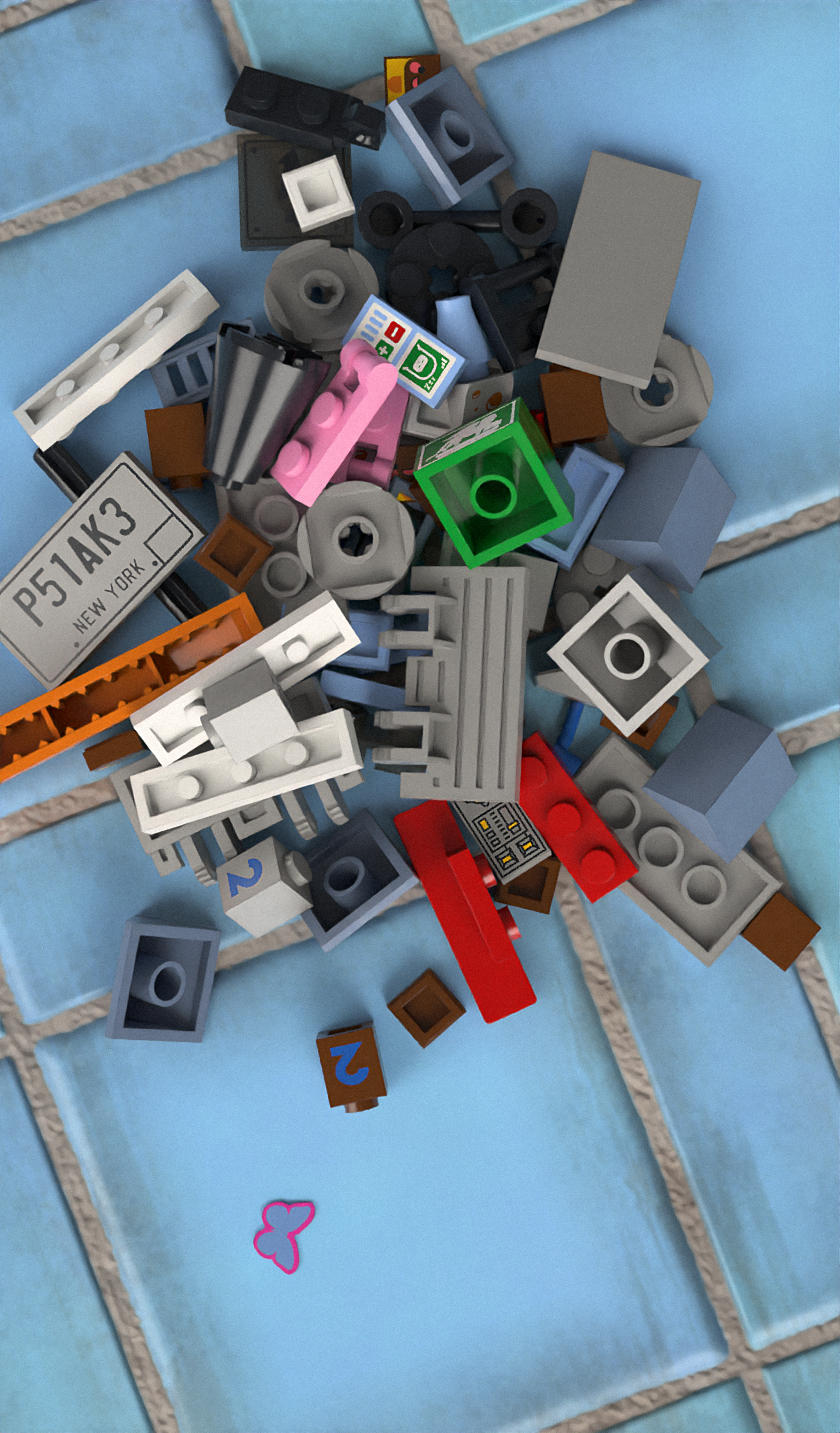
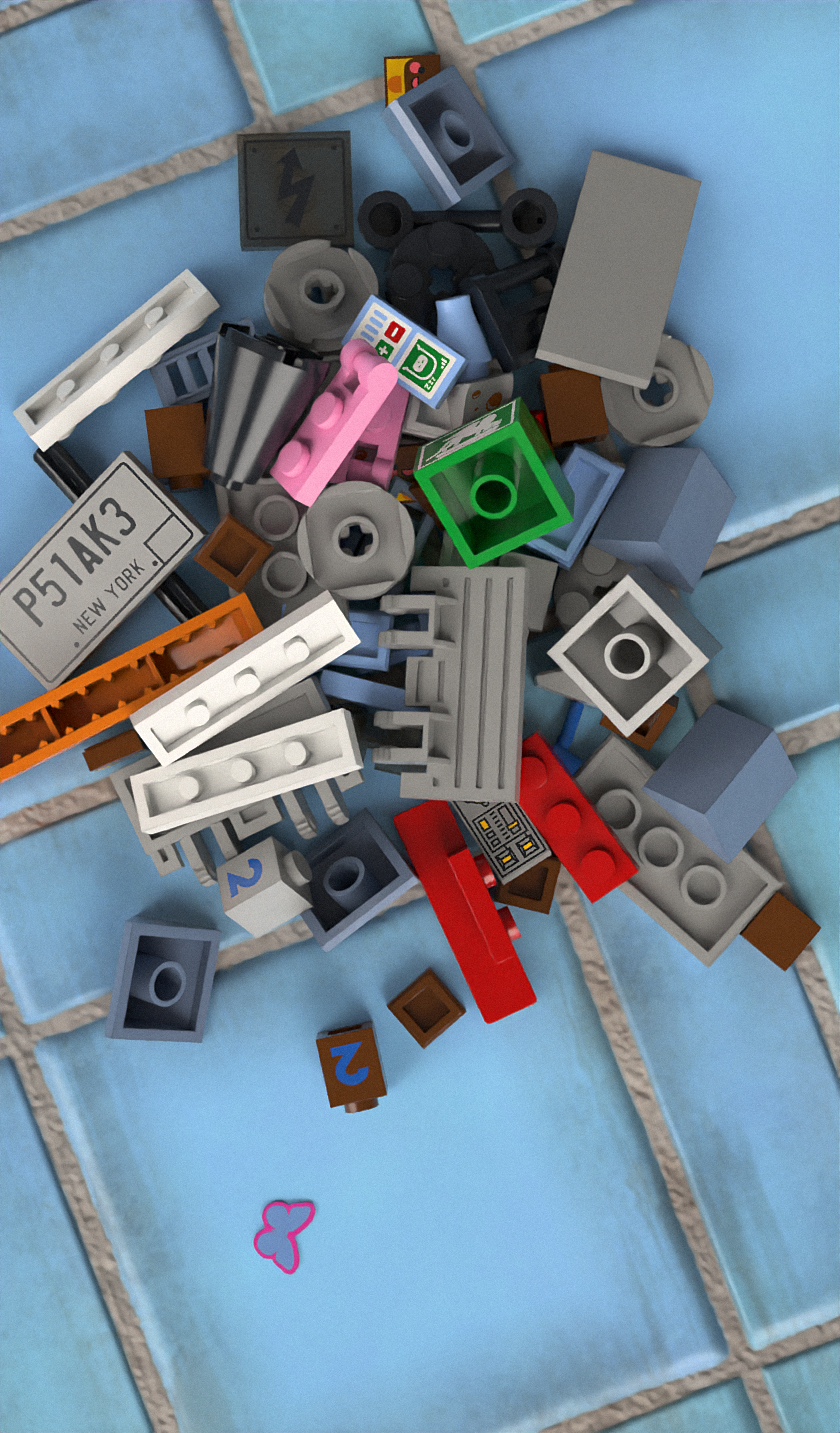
brick [200,659,300,764] -> none
black hinge [224,65,387,154] -> none
white tile [282,155,356,233] -> none

